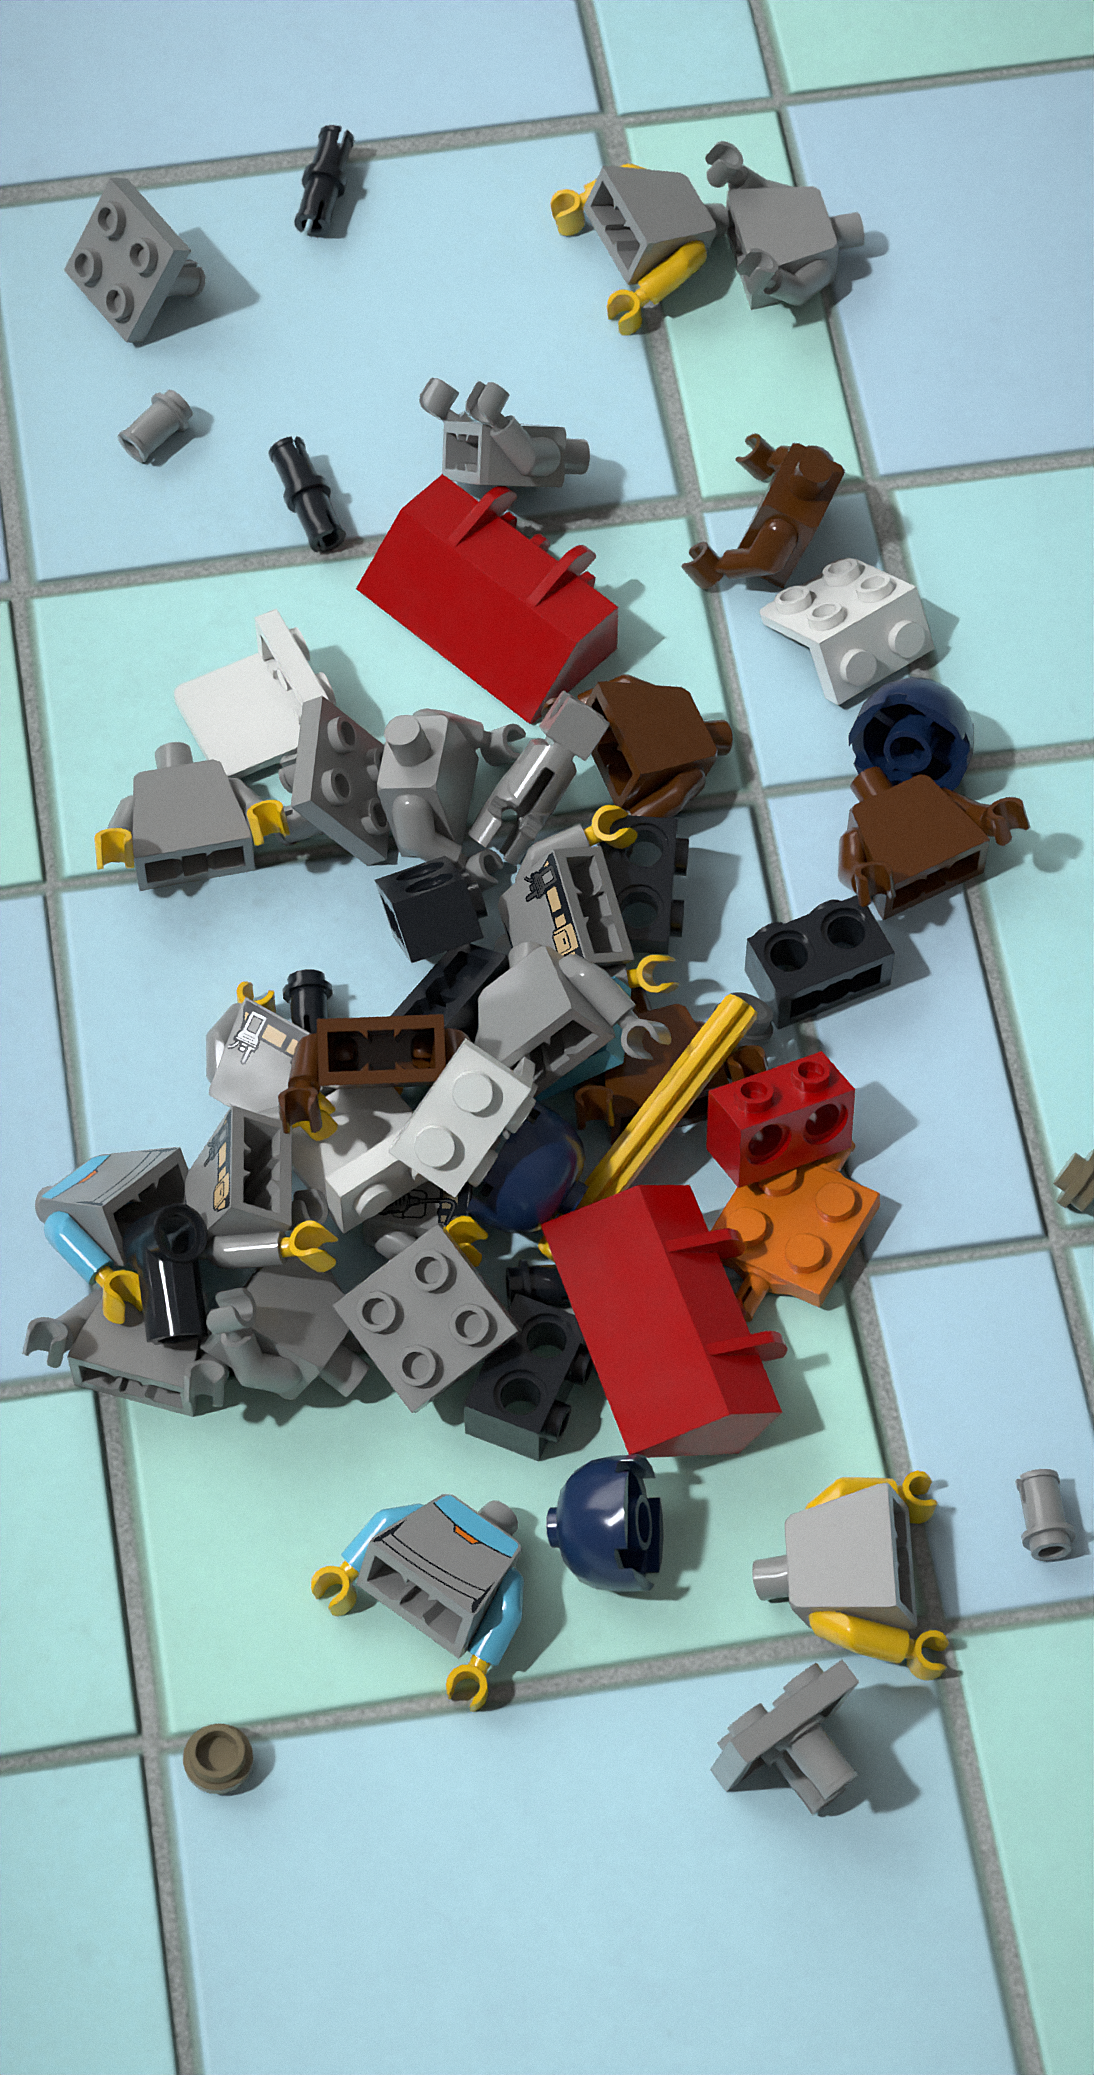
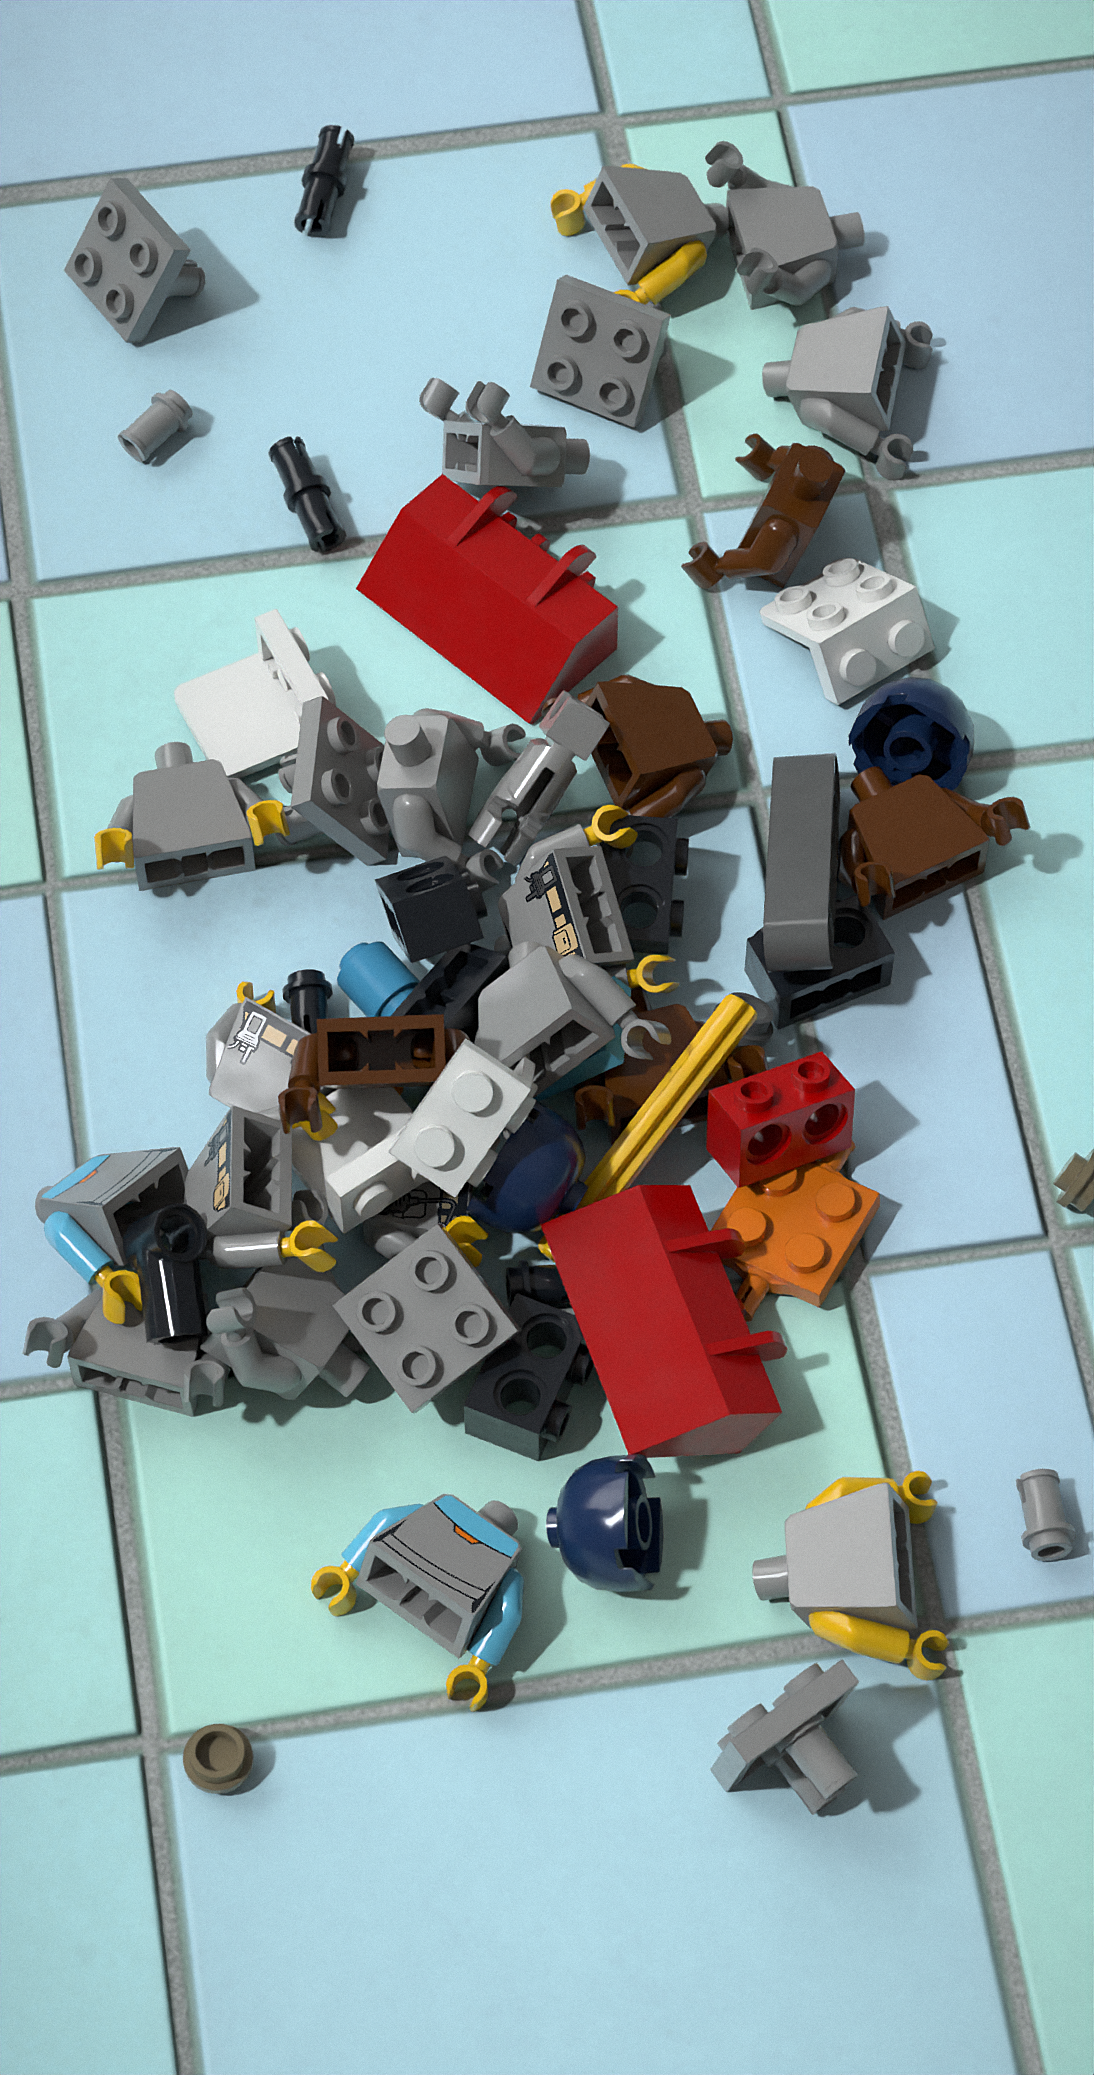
none -> dark azure brick [337,941,420,1017]
none -> light grey plate [530,274,671,428]
none -> light grey torso [762,306,933,481]
none -> dark grey beam [763,753,840,973]

